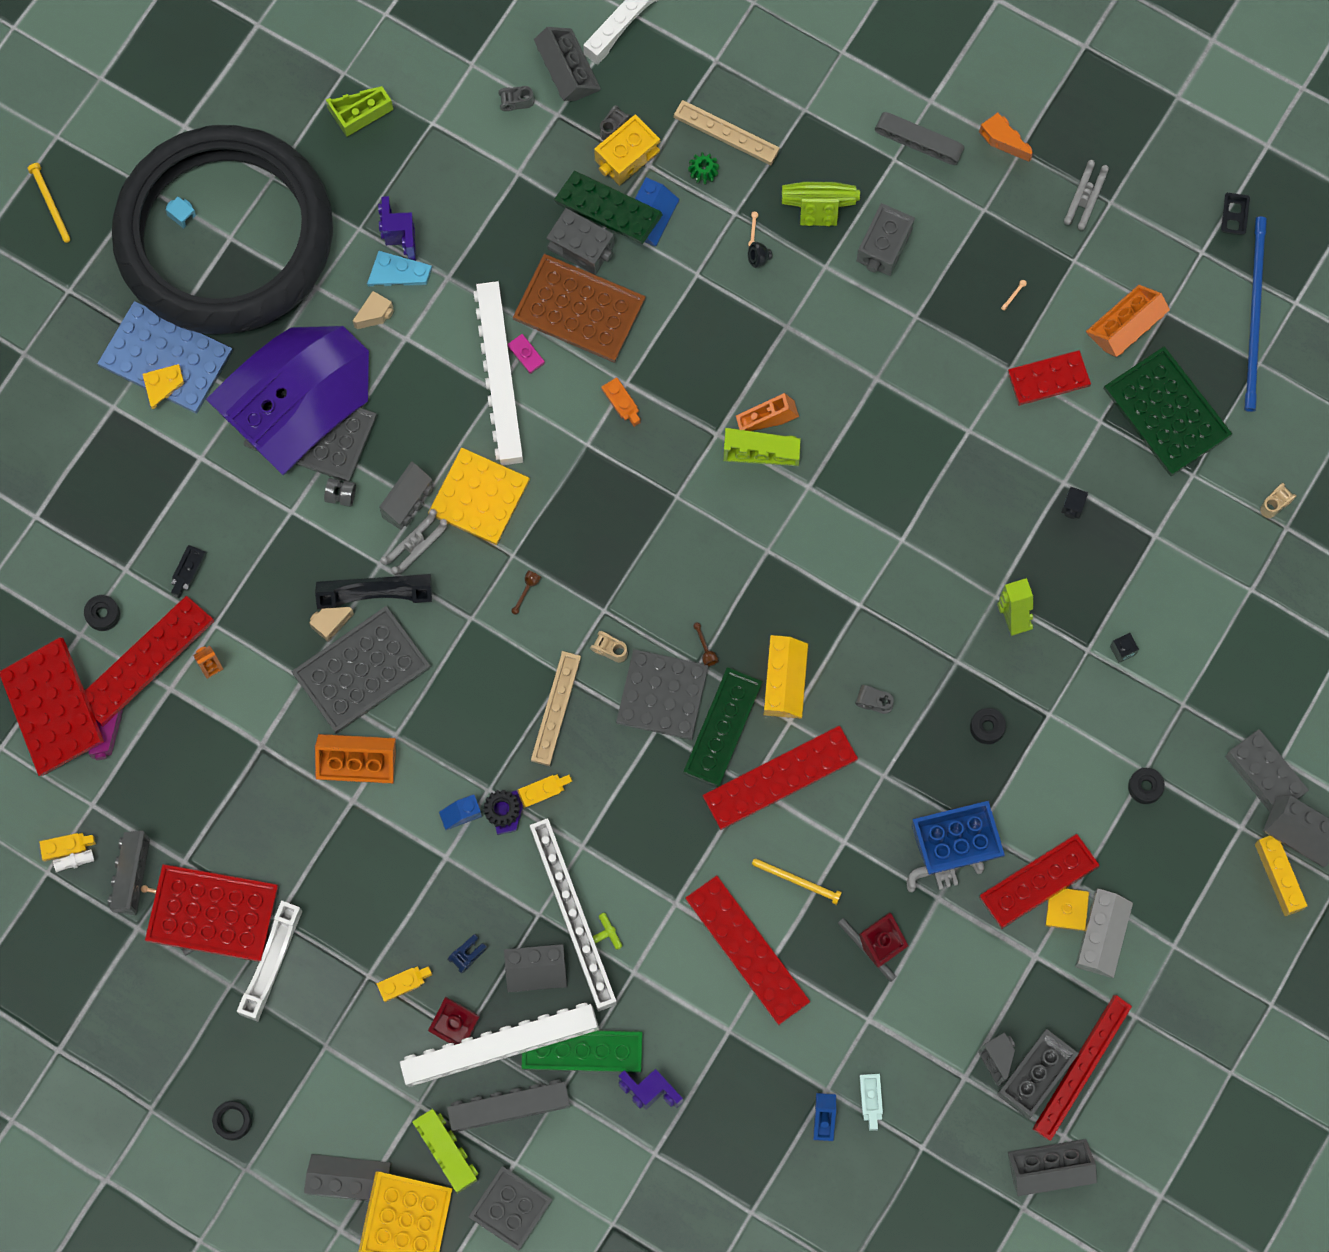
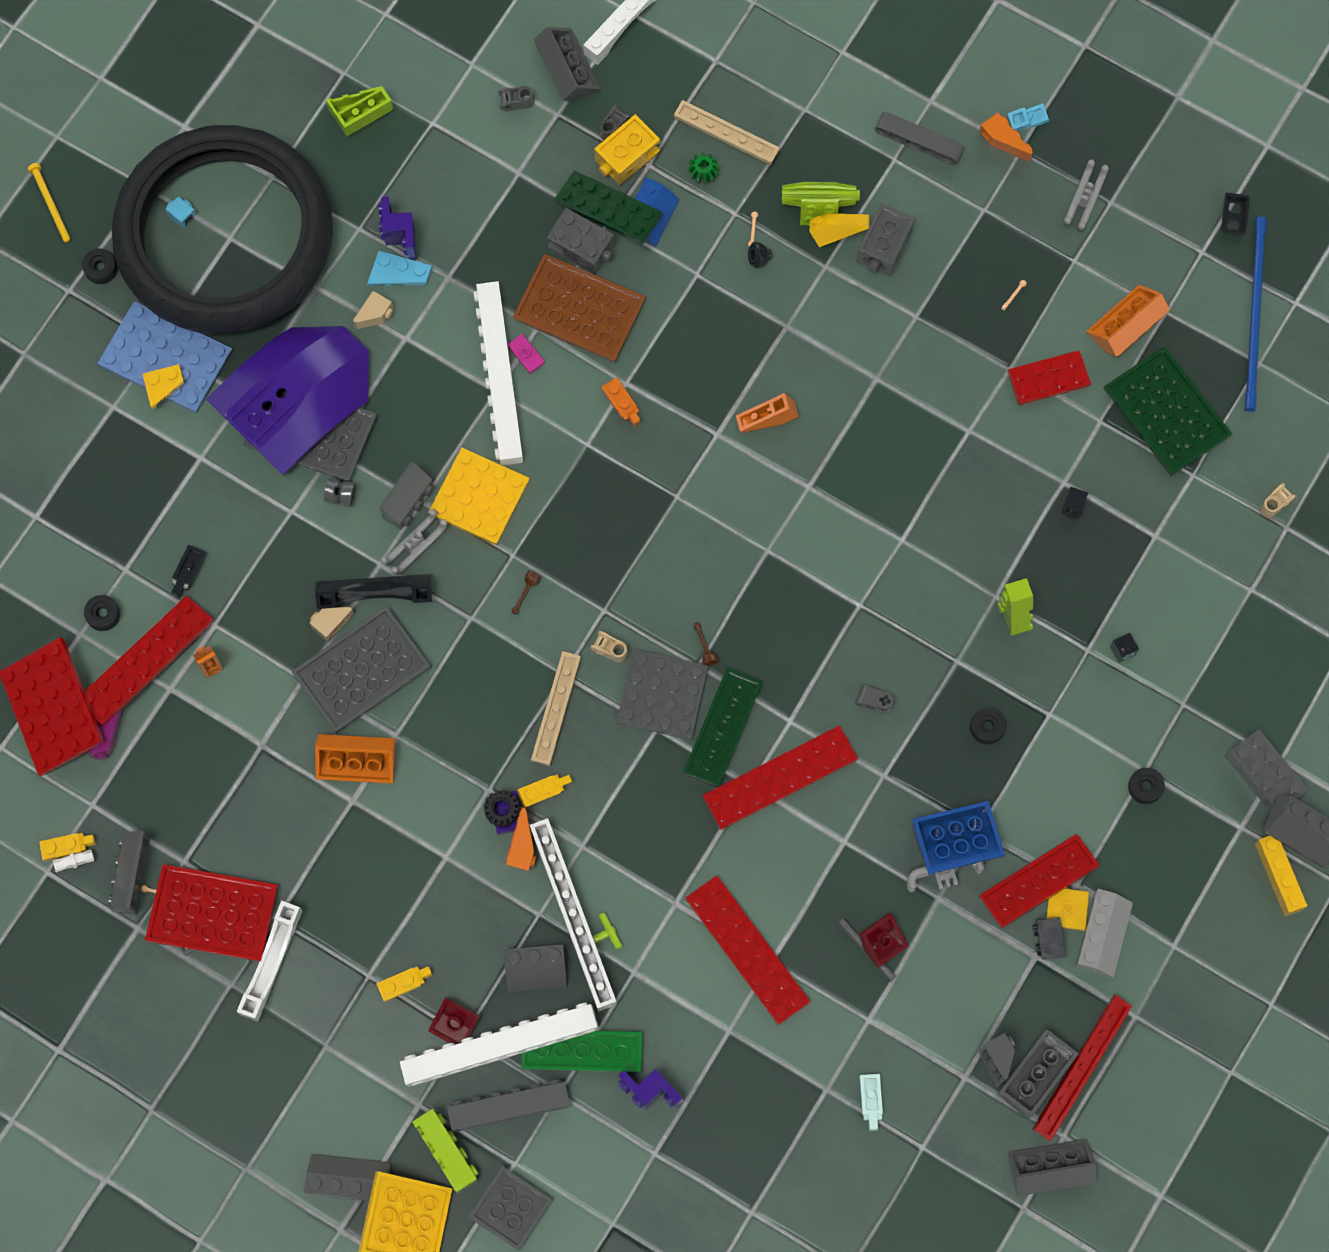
black tyre [212,1101,252,1141] -> none
blue slope [439,794,482,830] -> none
dark blue piece [447,934,487,974] -> none
lime wedge [723,428,801,466] -> none
yellow bar [752,859,842,905] -> none
yellow slope [763,635,808,719] -> none
blue slope [813,1093,836,1141] -> none
none -> black tyre [82,248,117,284]
none -> orange slope [505,807,536,871]
none -> yellow slope [809,214,870,247]
none -> medium azure slope [1007,103,1050,130]
none -> black brick [1032,916,1066,960]

